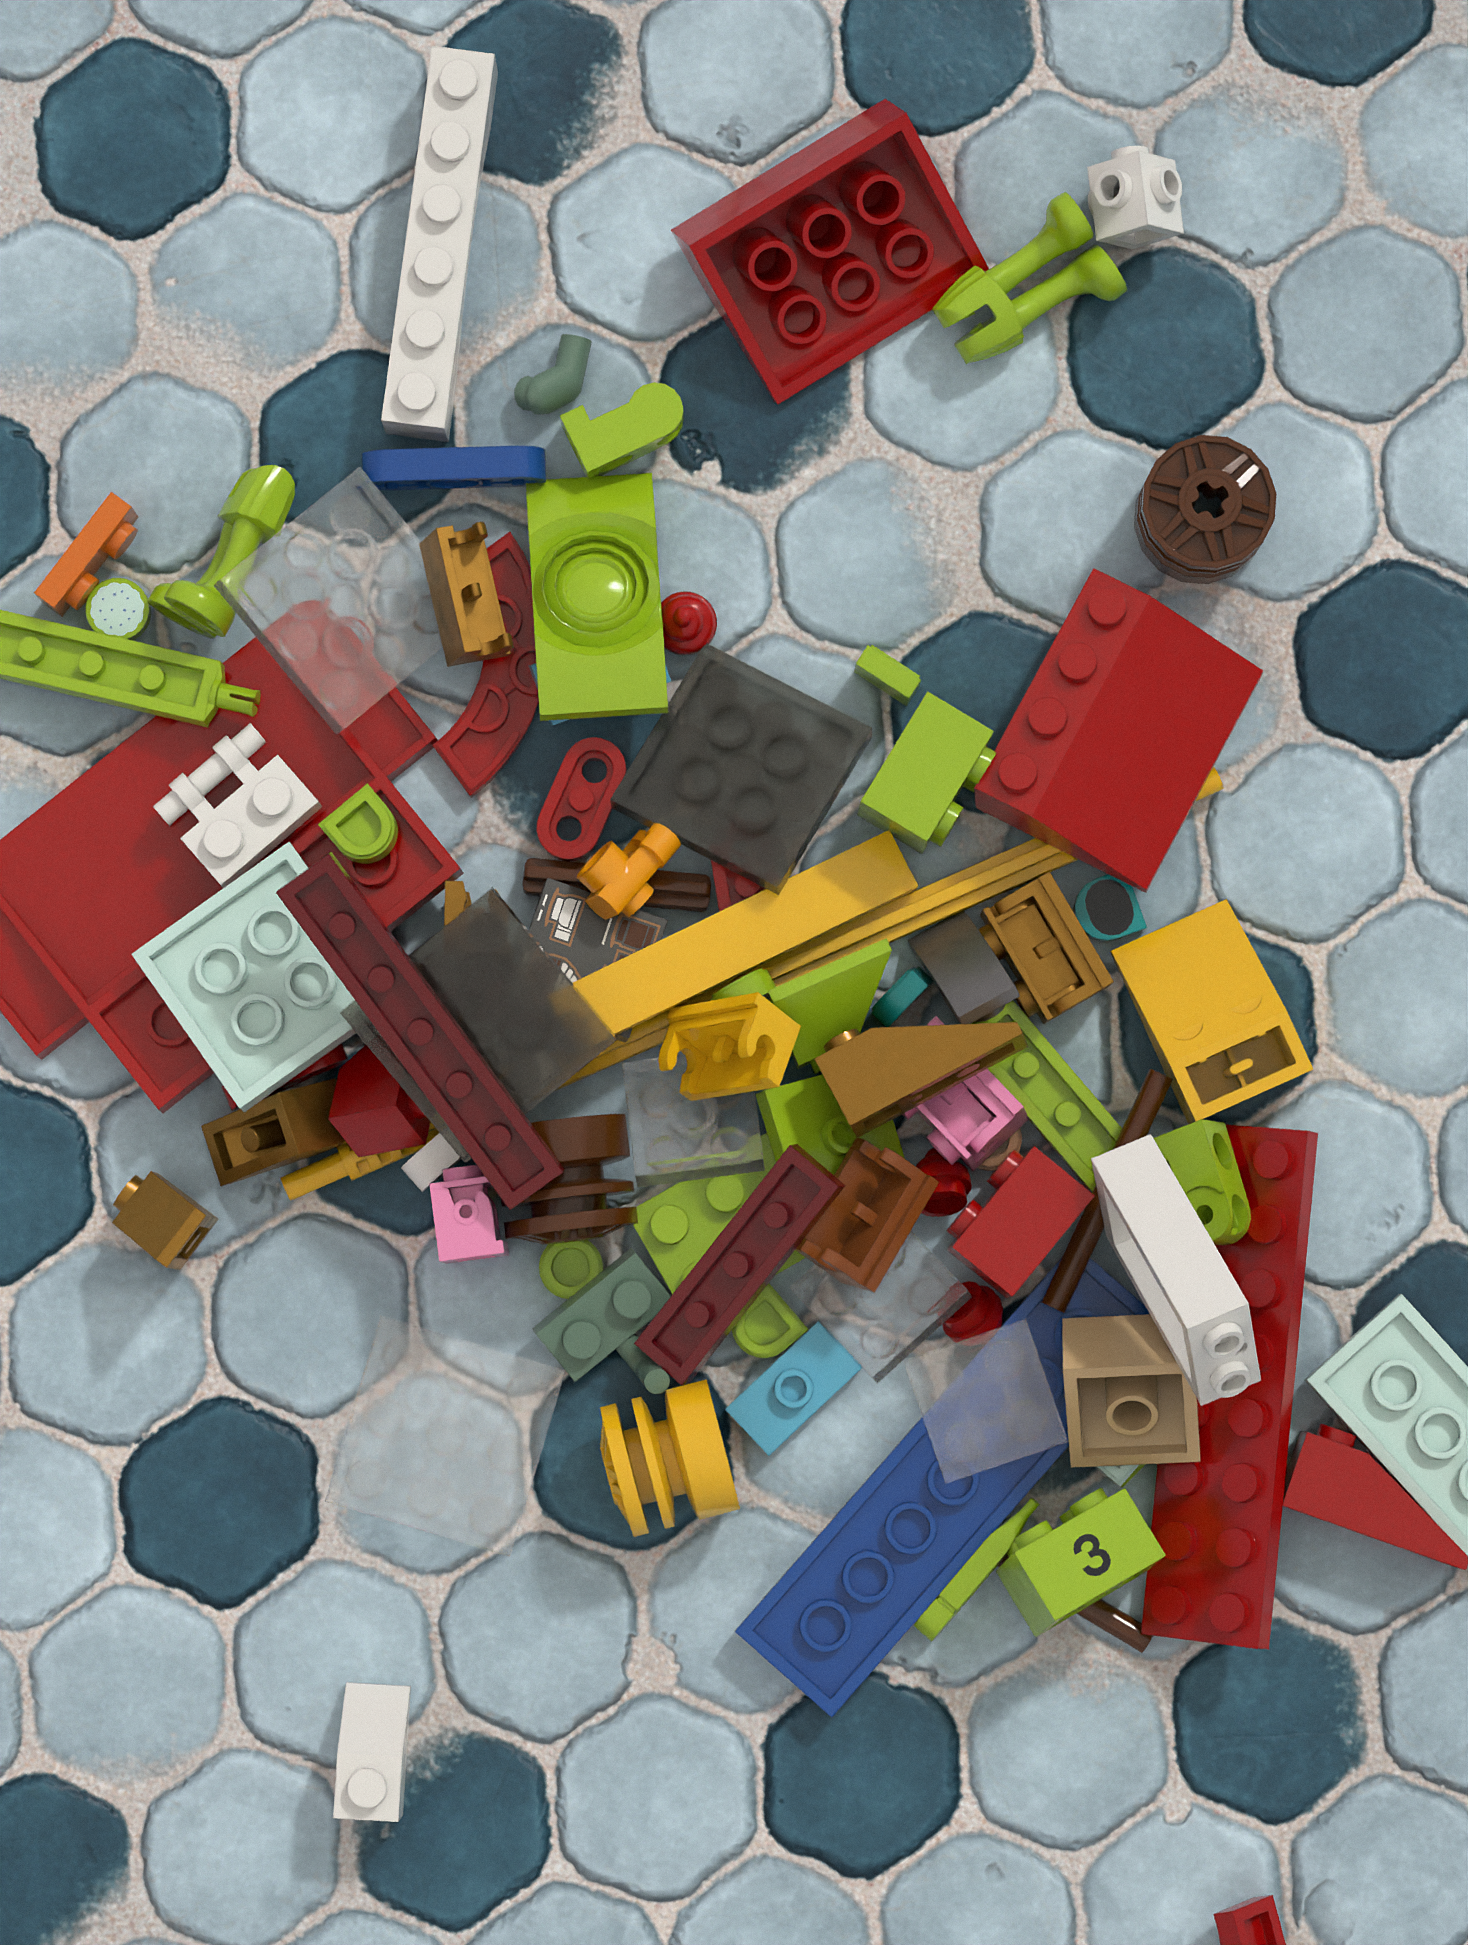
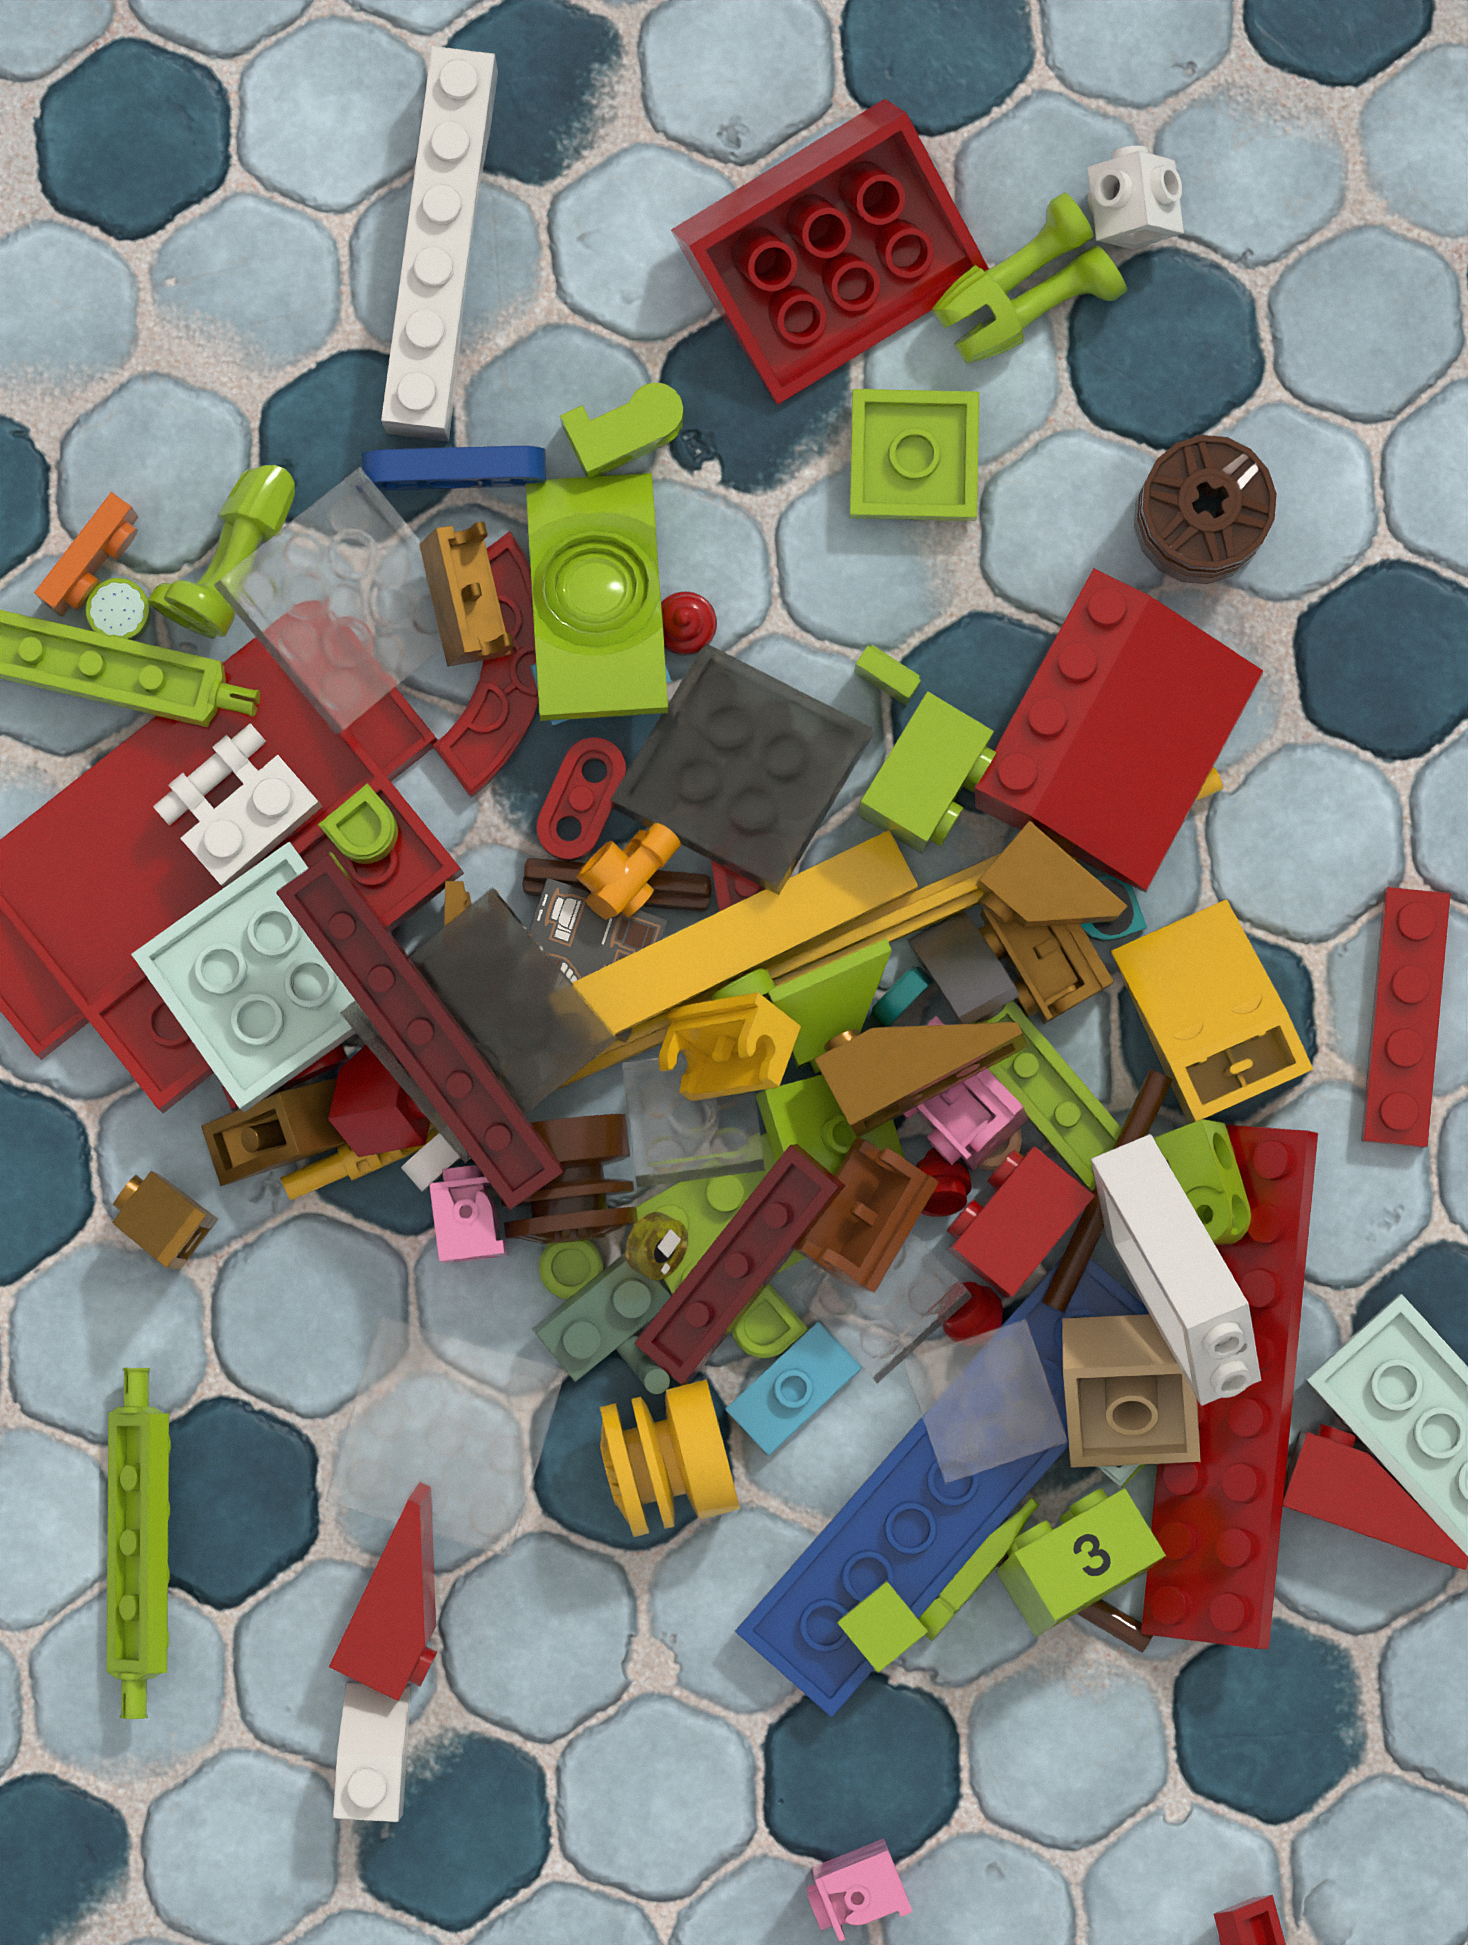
sand green arm [514,334,592,415] -> none
none -> lime plate [106,1368,171,1719]
none -> red slope [329,1482,437,1701]
none -> clear yellow tile [625,1212,688,1280]
none -> bright pink hinge [806,1838,913,1942]
none -> lime tile [837,1580,928,1673]
none -> lime plate [849,389,980,521]
none -> pearl gold slope [976,821,1127,927]
none -> red plate [1361,887,1451,1148]

